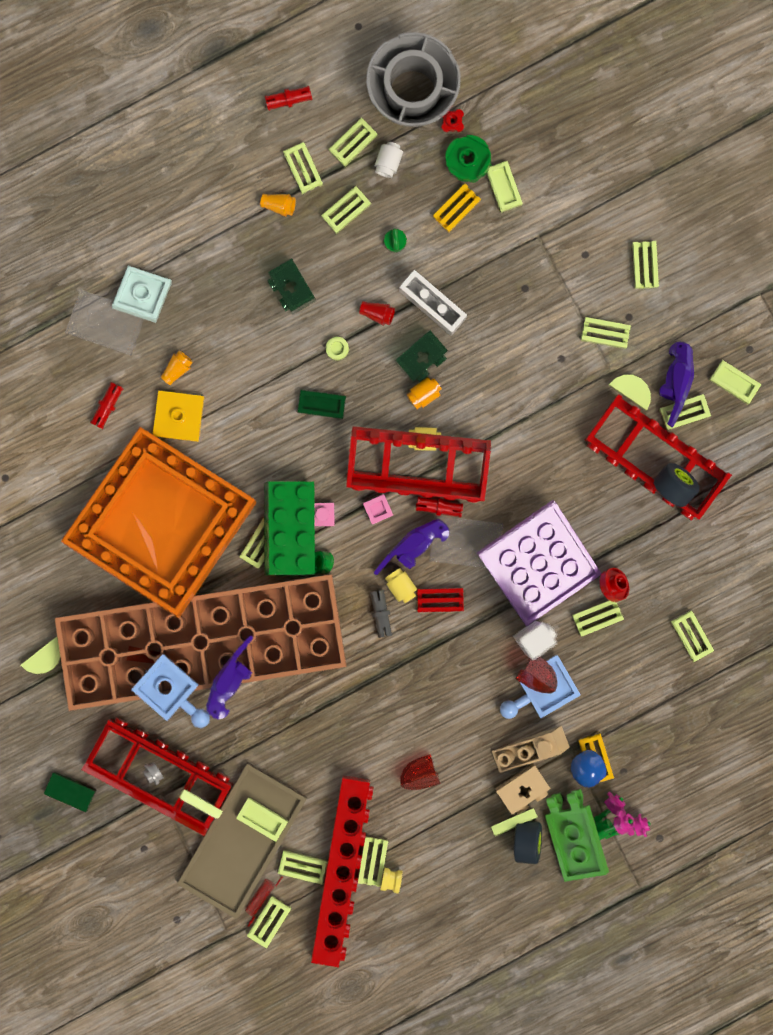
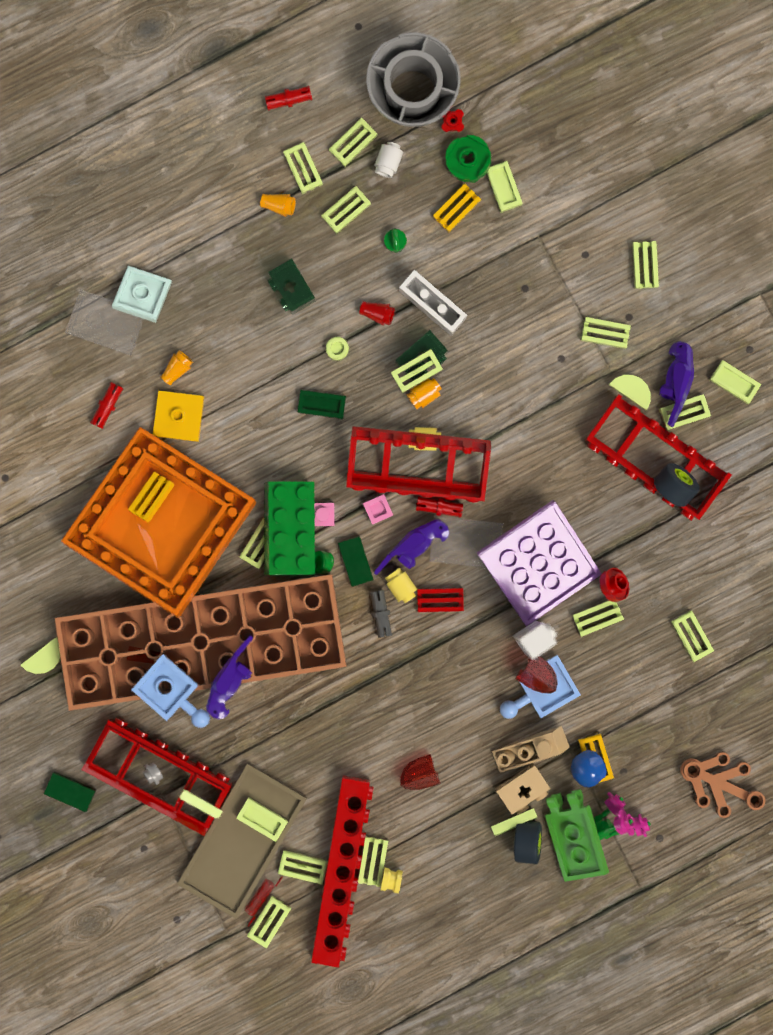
none -> yellow tile [128,471,175,523]
none -> dark green tile [338,536,374,587]
none -> yellowish green tile [391,349,443,393]
none -> nougat plant [680,752,765,818]

